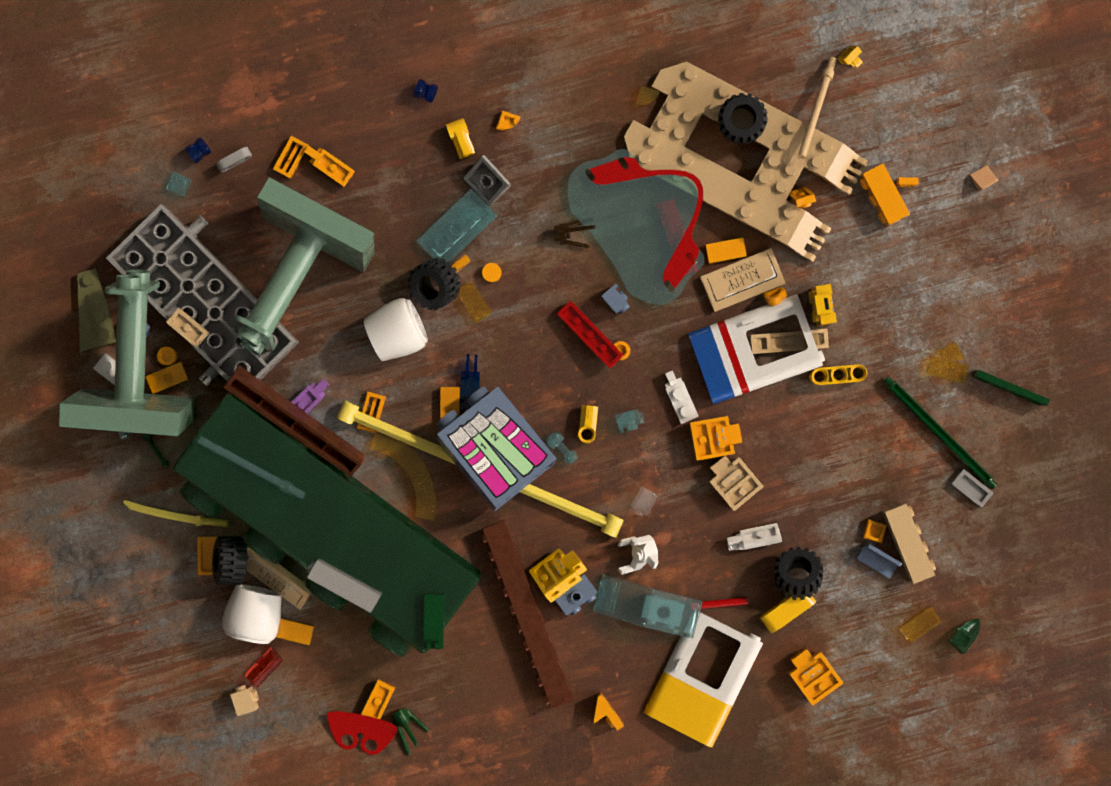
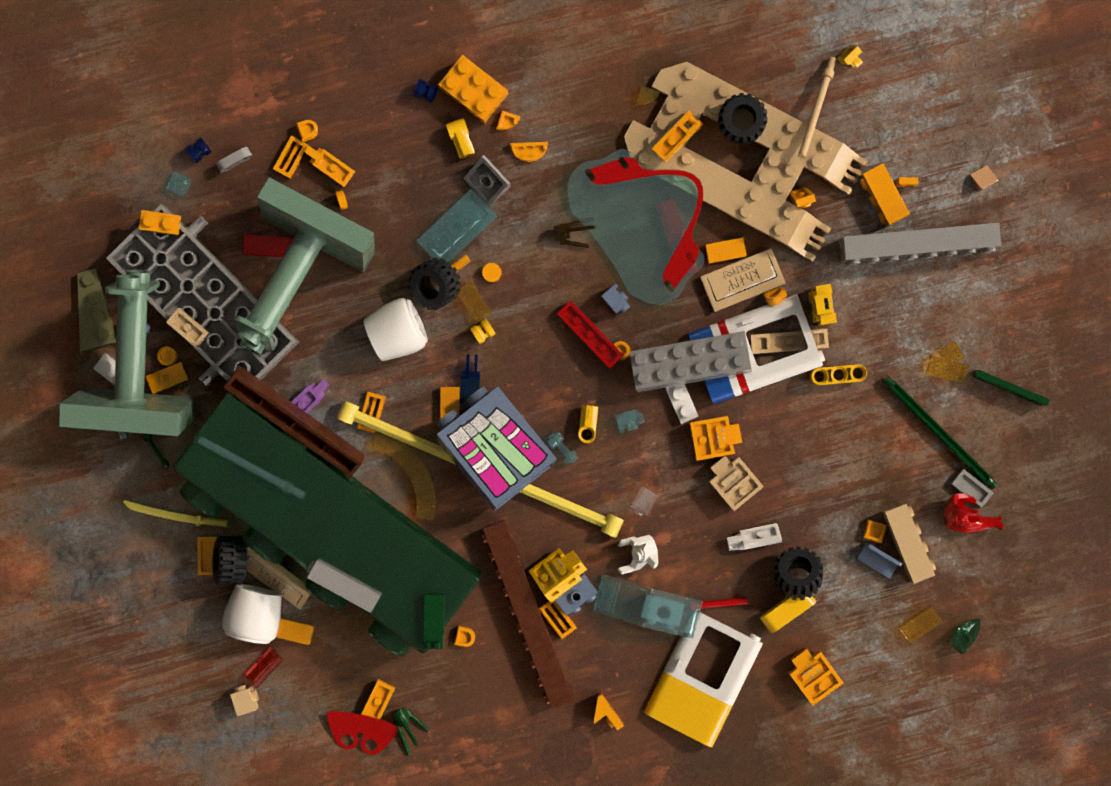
none -> light orange plate [139,210,181,235]
none -> red beam [242,235,293,258]
none -> light orange tile [296,120,318,142]
none -> light orange tile [335,190,348,210]
none -> light orange brick [439,55,508,124]
none -> light orange tile [454,625,475,647]
none -> yellow wheel [470,318,496,344]
none -> light orange tile [510,142,548,162]
none -> light orange tile [539,600,577,639]
none -> light grey brick [630,331,752,392]
none -> light orange plate [652,111,703,163]
none -> light grey brick [838,223,1001,266]
none -> red hair [944,493,1005,533]

